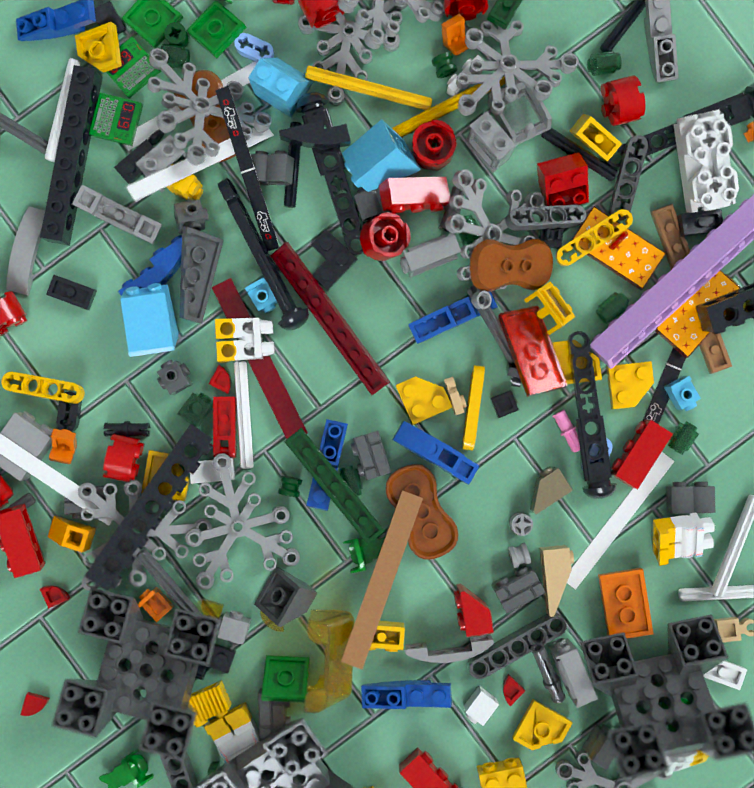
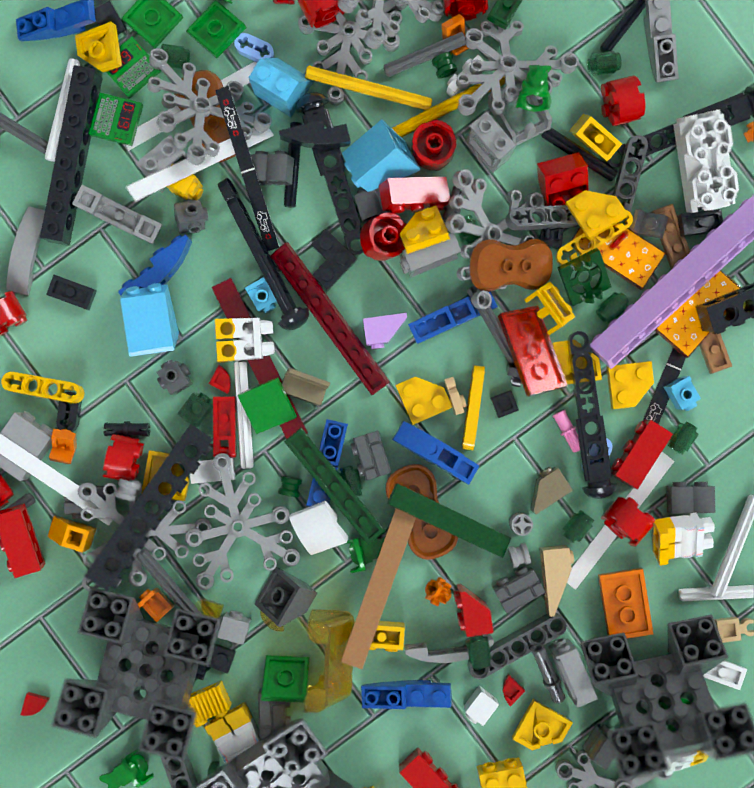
red tile [40,585,71,609] -> none
black hinge [114,129,164,185] -> none
dark green wheel [164,22,189,50] -> none
dark grey wing [179,226,224,324] -> none
none -> light grey wheel [114,479,141,502]
none -> green tile [237,377,297,434]
none -> dark tan panel [282,368,330,406]
none -> white slope [289,501,348,555]
none -> lavender slope [363,313,407,349]
none -> dark grey axle [383,32,466,77]
none -> dark green tile [387,483,511,558]
none -> yellow plate [400,206,450,254]
none -> orange gear [425,577,452,606]
none -> clear green brick [466,635,492,669]
none -> green hair [516,65,552,112]
none -> dark green piece [557,248,612,306]
none -> clear green brick [562,510,594,543]
none -> yellow plate [566,190,628,240]
none -> red brick [601,497,655,547]
none -> flat silver bracket [630,209,669,239]

